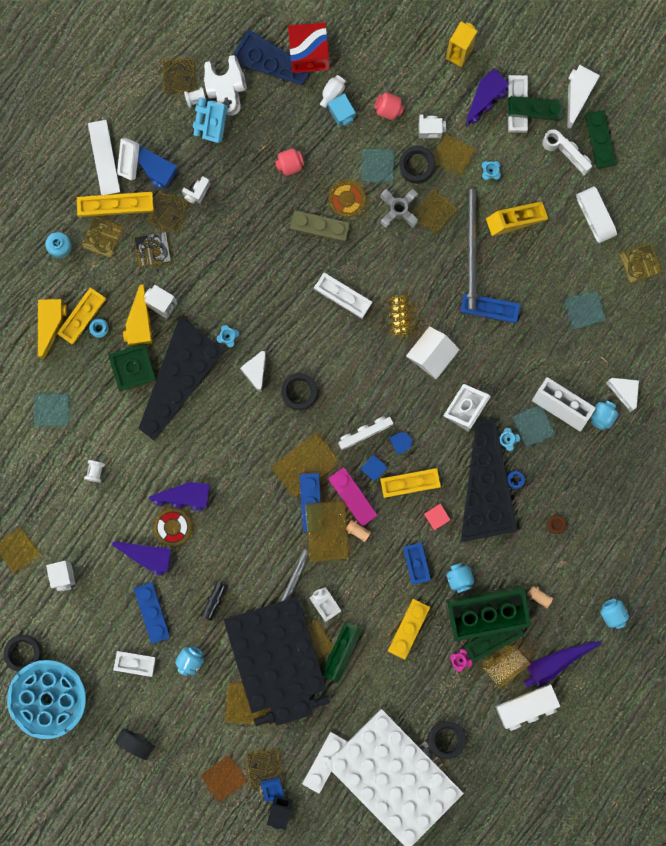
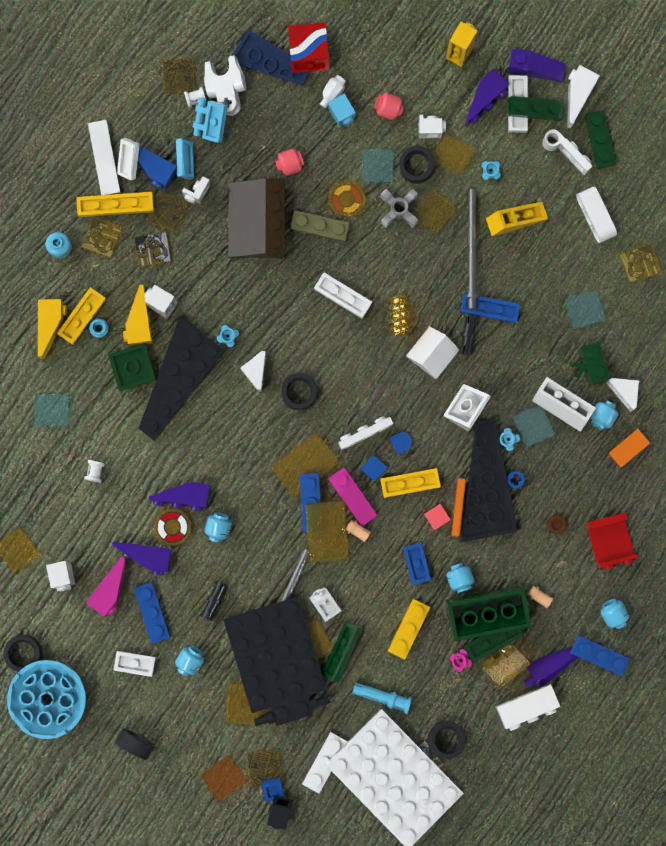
none -> dark pink slope [86,556,127,617]
none -> medium azure tile [176,138,194,180]
none -> medium azure head [204,512,232,542]
none -> slope [228,178,285,258]
none -> medium azure pin [352,682,412,714]
none -> orange tile [451,478,466,537]
none -> black pin [460,315,477,355]
none -> dark purple slope [507,48,566,82]
none -> dark green brick [570,342,610,386]
none -> blue plate [570,635,629,676]
none -> red panel [586,513,638,570]
none -> orange tile [608,429,650,468]

